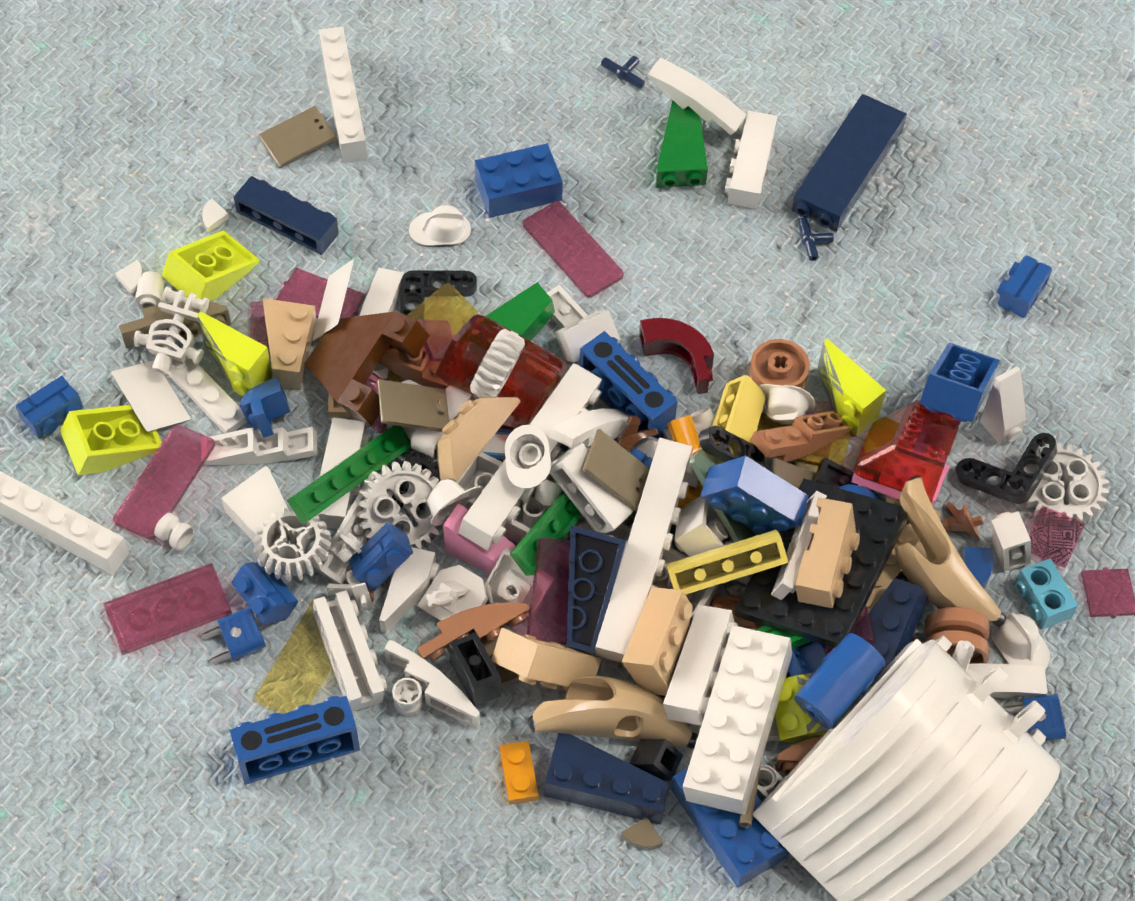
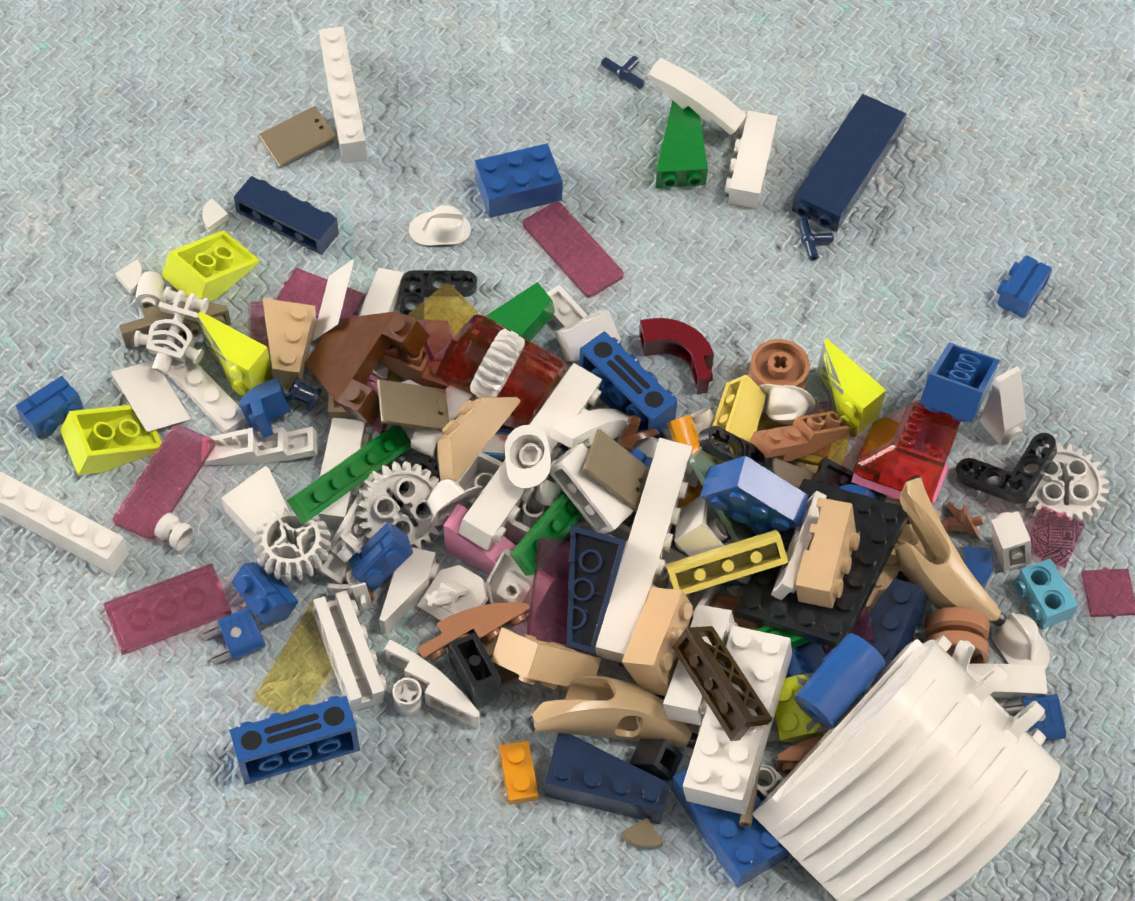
none -> dark blue bush [286,377,322,411]
none -> dark brown fence [672,626,773,741]

